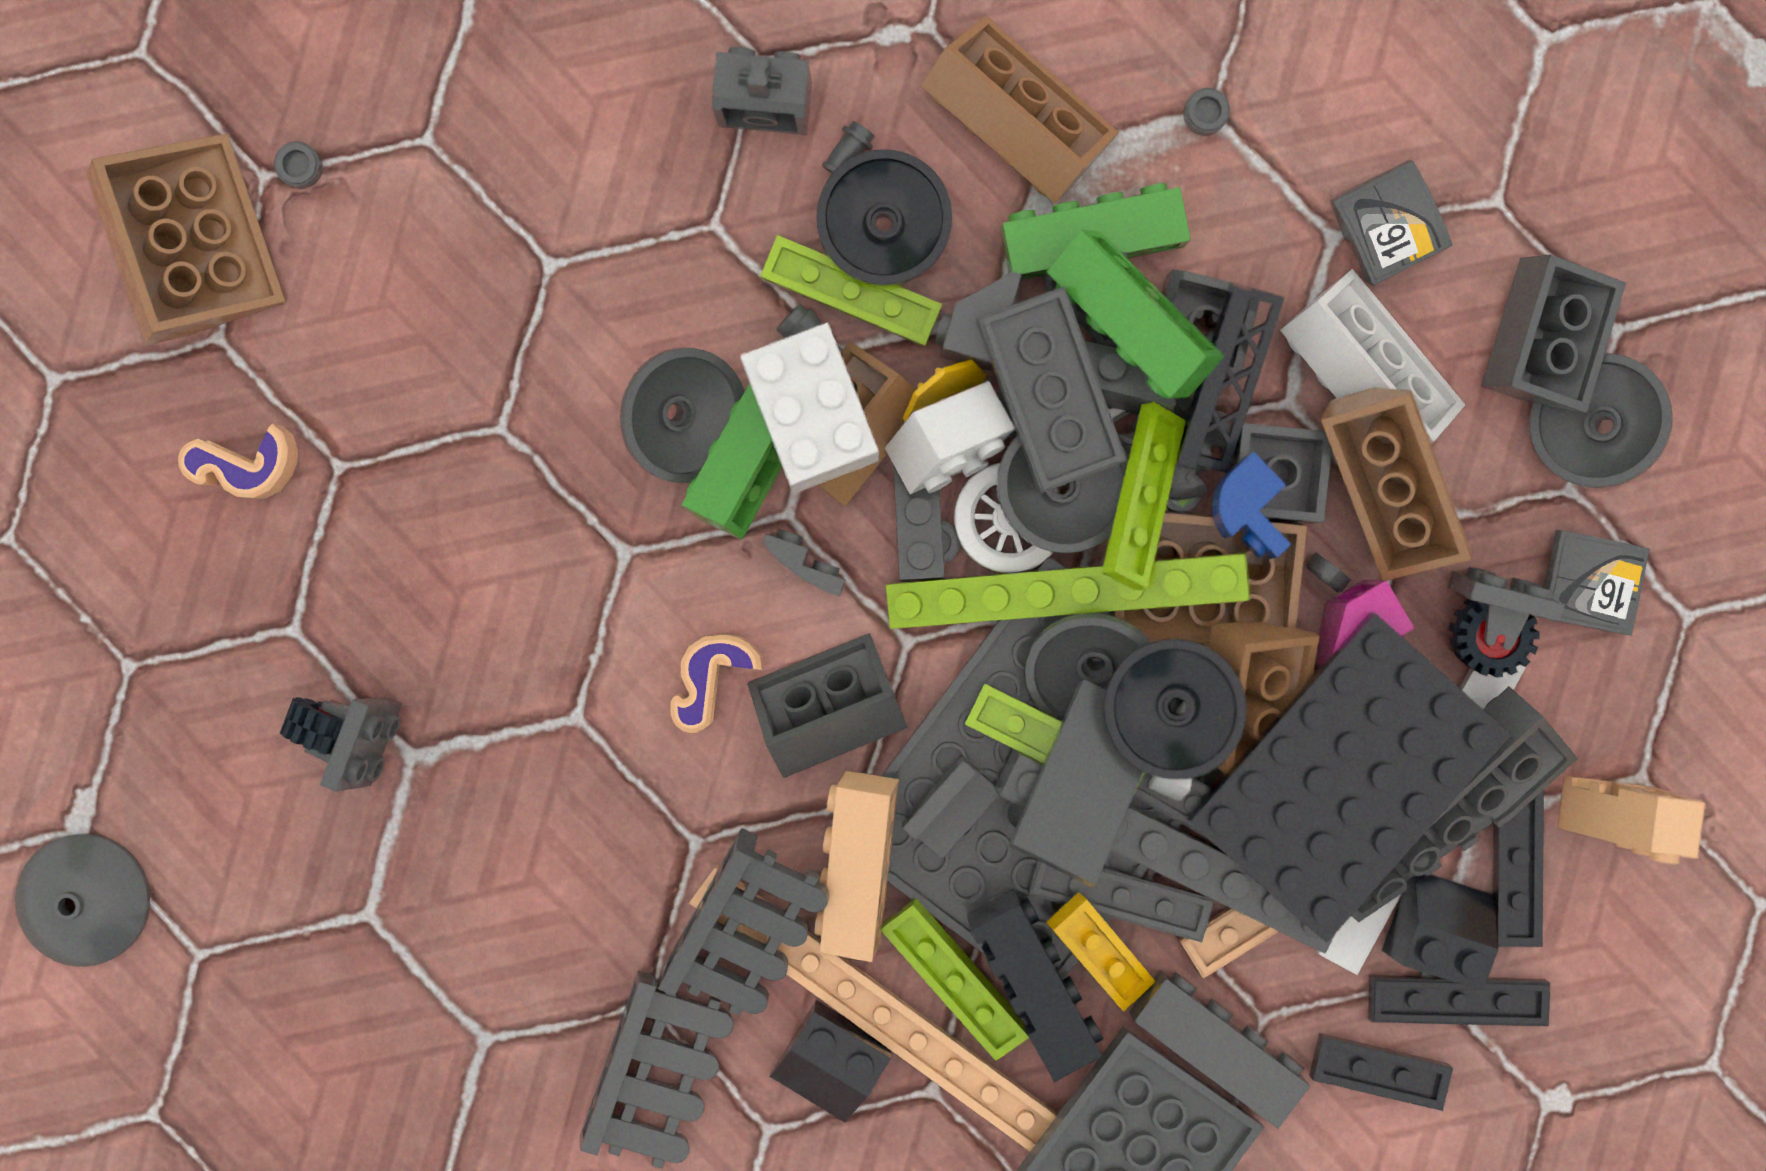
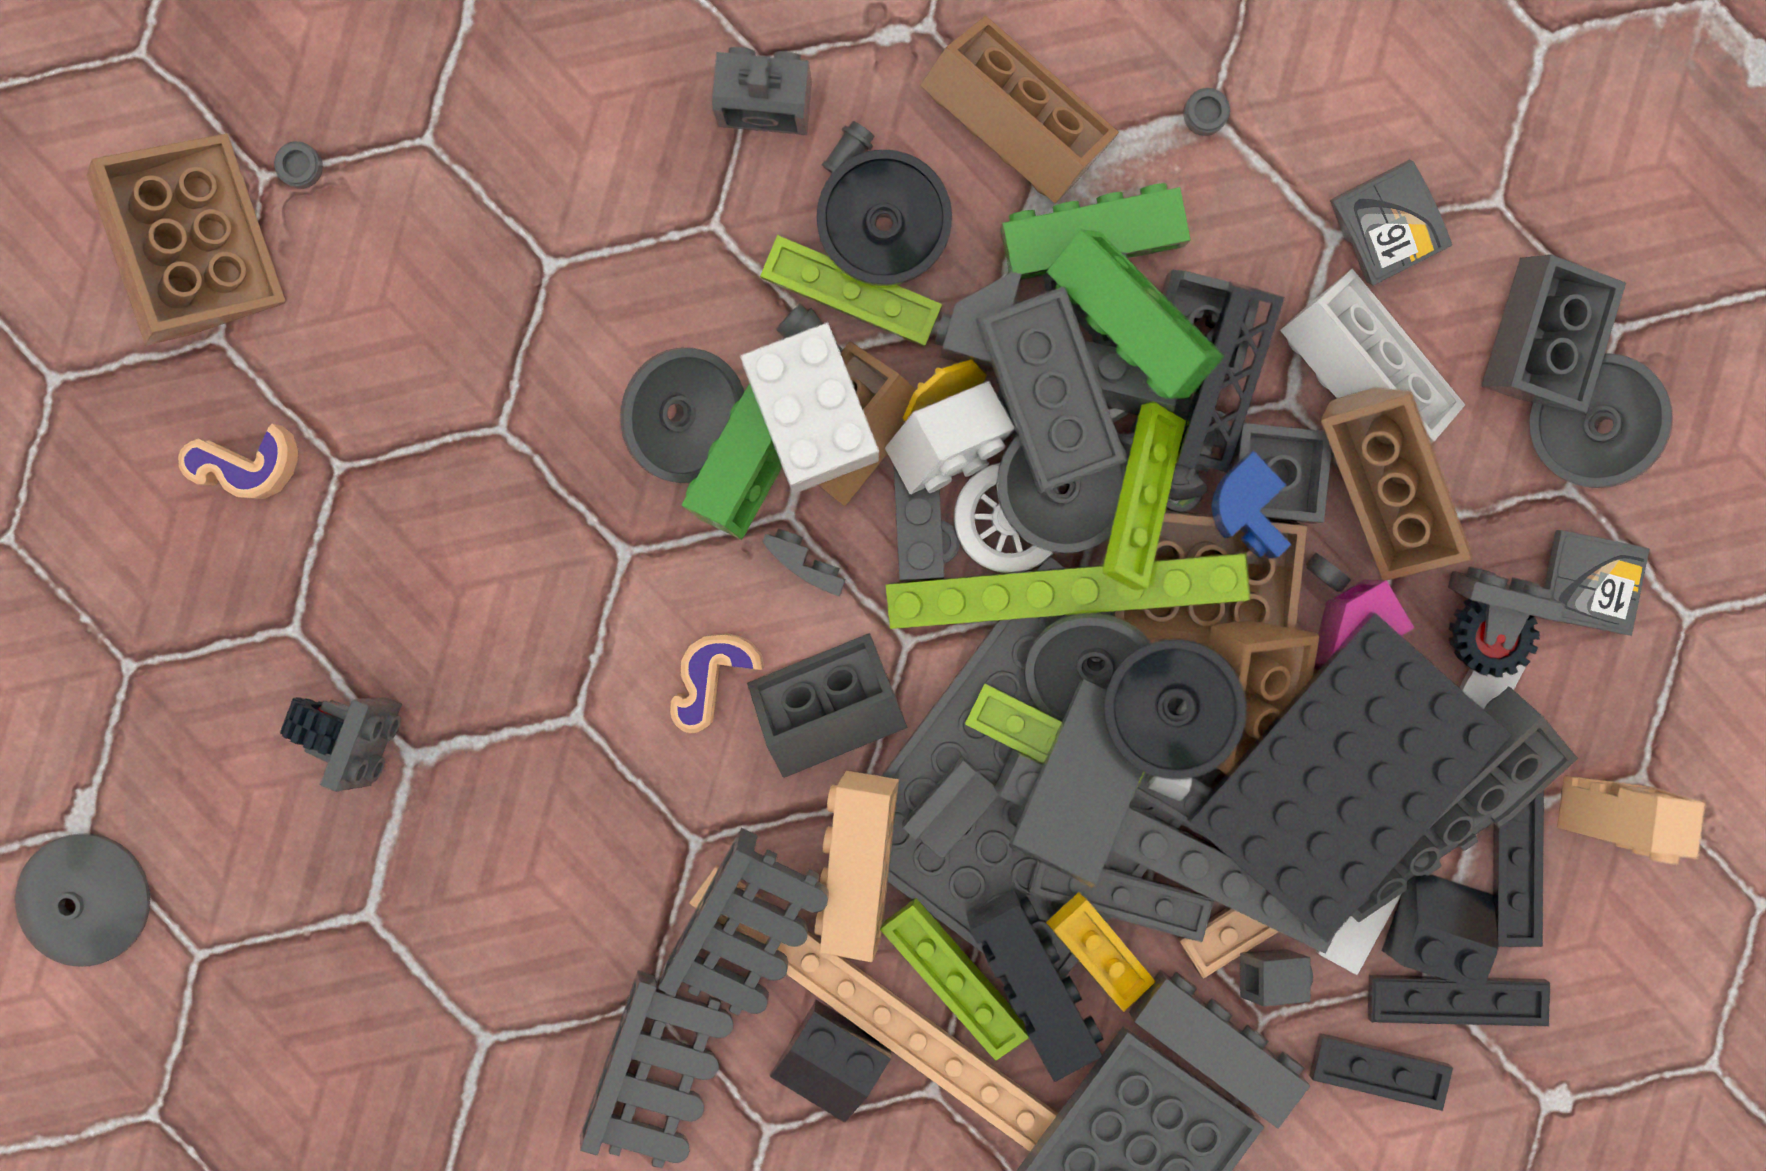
none -> dark grey brick [1240,949,1313,1006]

